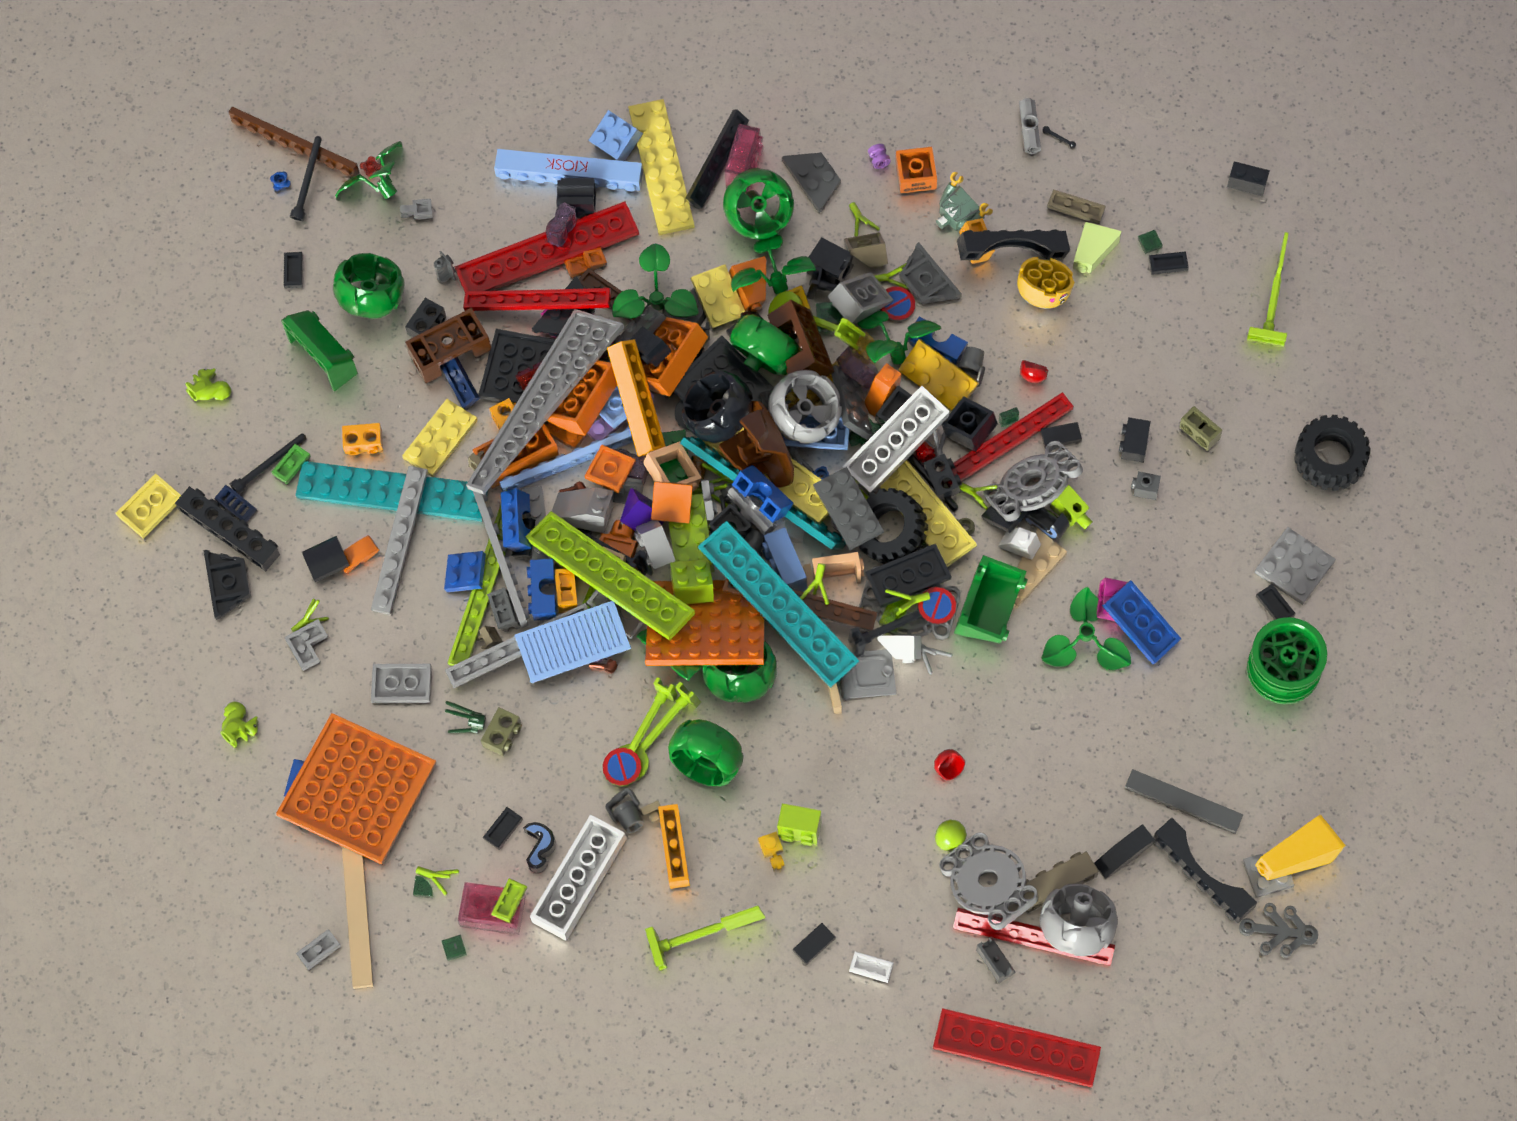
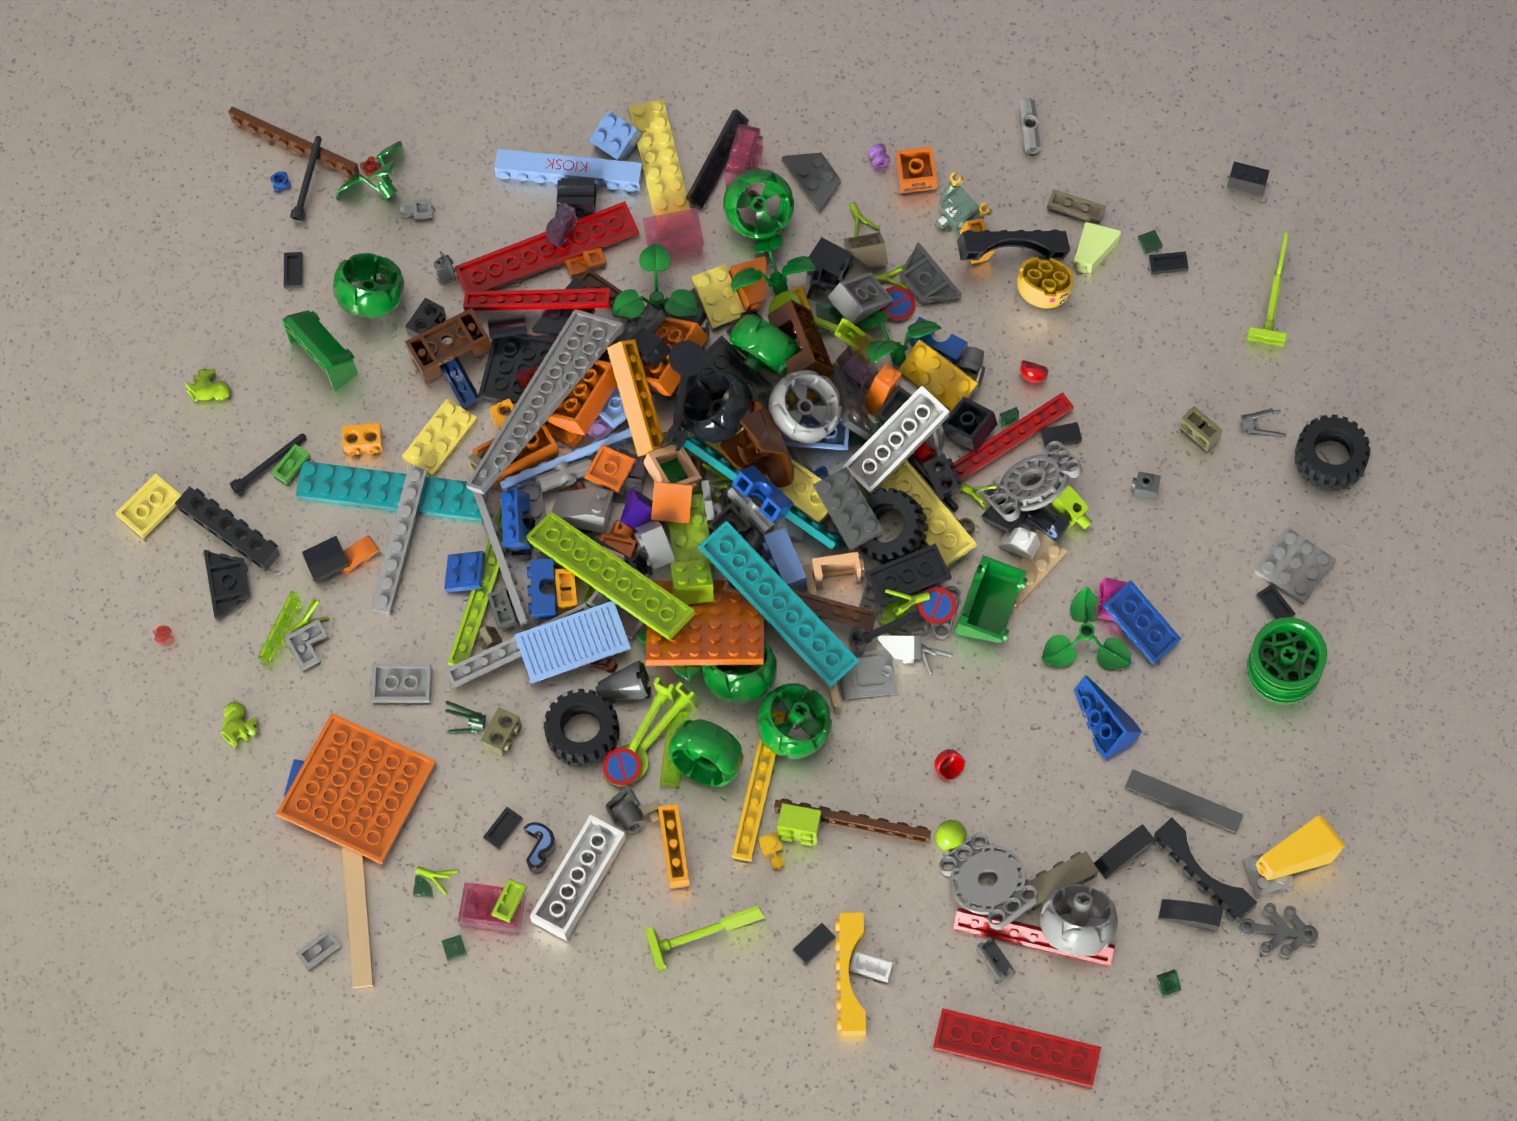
dark blue slope [214,485,257,523] -> none
lime plant [800,563,829,605] -> none
black hinge [1043,126,1076,148] -> none
black brick [1119,417,1151,463] -> none
none -> clear red plate [152,626,173,643]
none -> clear neon green plate [257,591,301,666]
none -> black slope [488,314,527,339]
none -> light grey piece [535,457,592,493]
none -> black tyre [544,689,620,767]
none -> dark grey cone [595,661,652,700]
none -> clear pink brick [642,208,704,252]
none -> clear neon green plate [659,712,689,789]
none -> black piece [661,340,706,451]
none -> yellow plate [732,710,786,862]
none -> green wheel [756,683,832,759]
none -> reddish brown plate [774,799,931,844]
none -> yellow arch [835,912,866,1036]
none -> blue wedge [1074,676,1142,759]
none -> clear green plate [1156,969,1181,996]
none -> black slope [1158,899,1223,931]
none -> dark grey plant [1241,408,1286,437]

